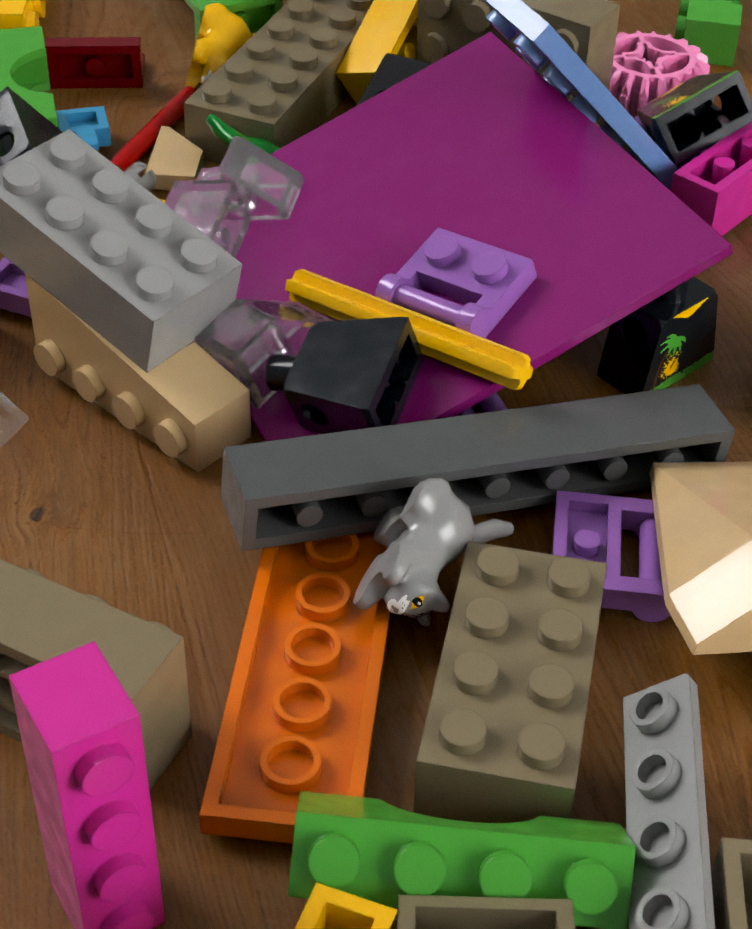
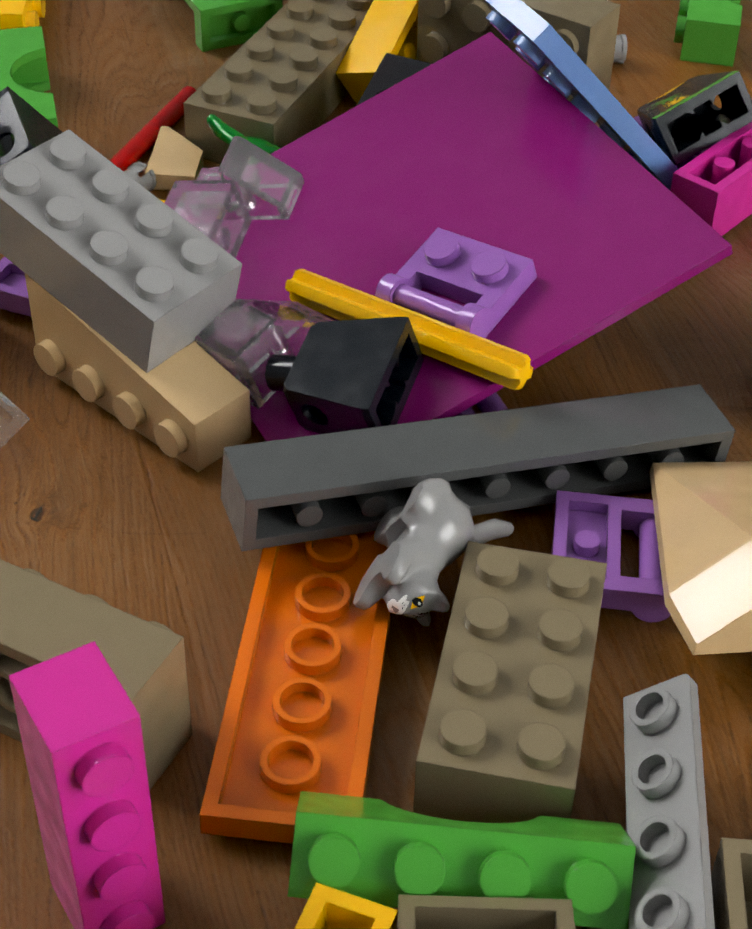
dark red panel [45,37,146,89] -> none
dark azure plate [56,106,112,151] -> none
yellow animal [185,3,255,89] -> none
black torso [597,277,718,394] -> none
bright pink gear [609,30,710,118] -> none

